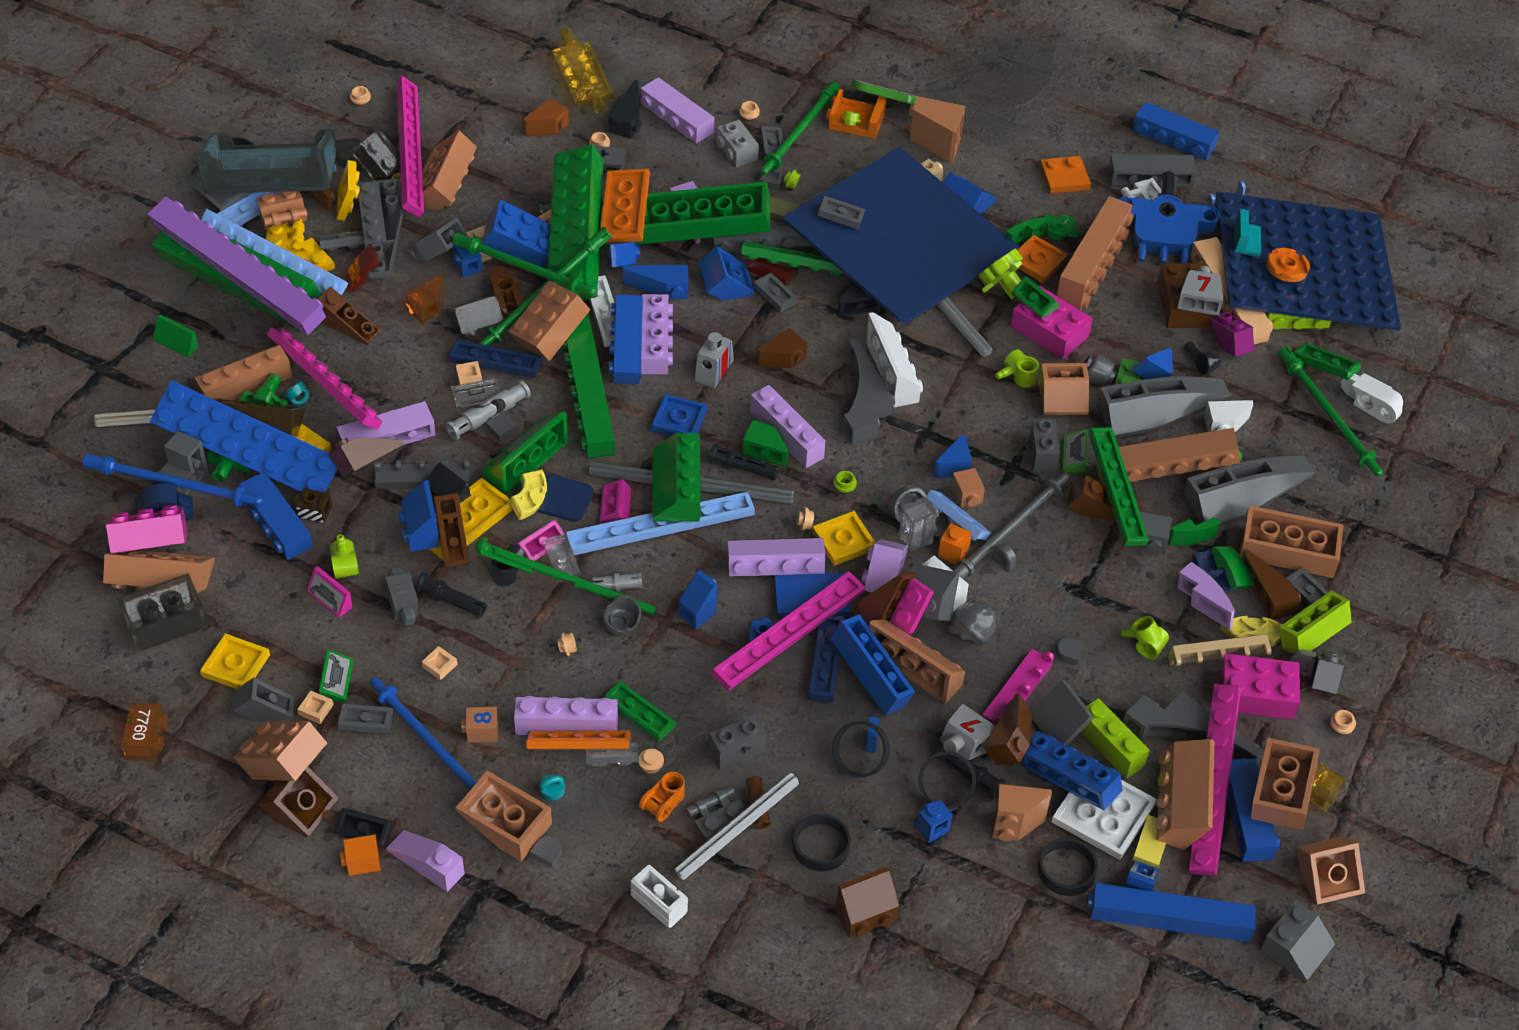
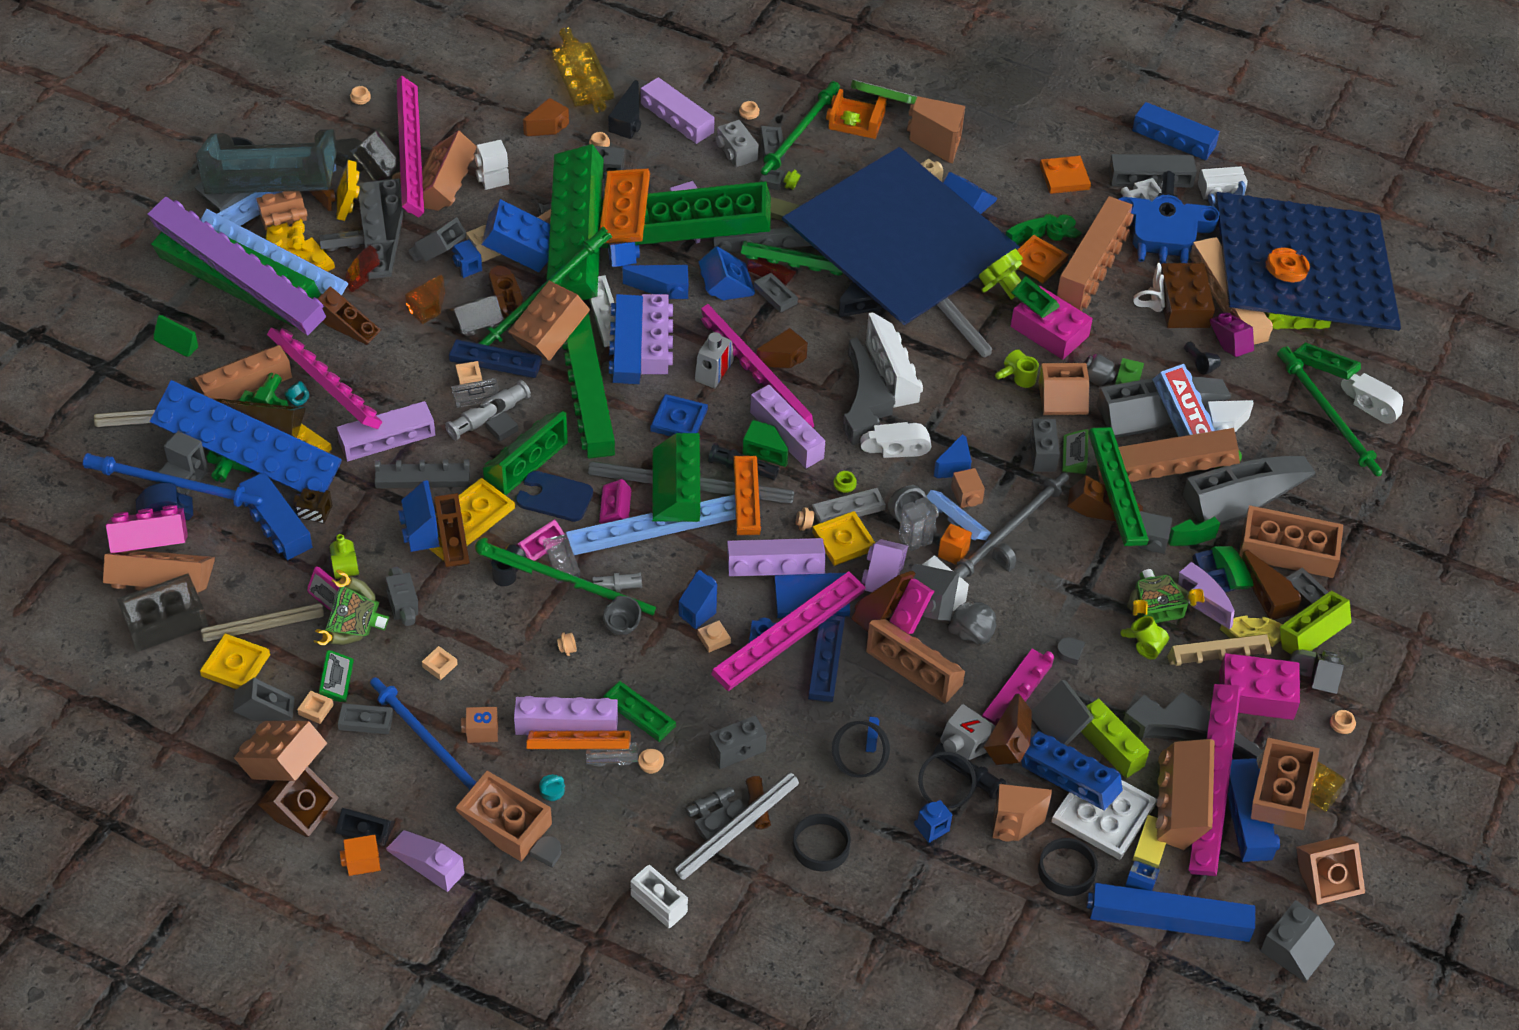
clear orange brick [121,703,168,761] -> none
slope [329,437,405,478] -> none
black pin [414,572,487,618] -> none
black slope [425,462,471,503] -> none
green bar [453,233,596,296] -> none
light yellow tile [509,470,547,520] -> none
orange piece [639,772,685,823] -> none
dark grey plate [818,196,865,229] -> none
blue brick [830,614,915,716] -> none
slope [836,867,899,938] -> none
blue slope [1132,348,1173,379] -> none
light grey torso [1177,266,1223,316] -> none
teal panel [1234,209,1261,257] -> none
none -> dark tan axle [201,603,324,642]
none -> torso [314,569,389,645]
none -> white piece [474,140,509,190]
none -> light nougat plate [698,621,731,652]
none -> dark pink plate [701,304,814,428]
none -> orange tile [733,456,761,535]
none -> light grey tile [811,488,886,524]
none -> white piece [860,422,932,458]
none -> torso [1127,569,1205,623]
none -> white piece [1133,263,1165,312]
none -> brick [1152,364,1215,437]
none -> white brick [1198,166,1247,200]

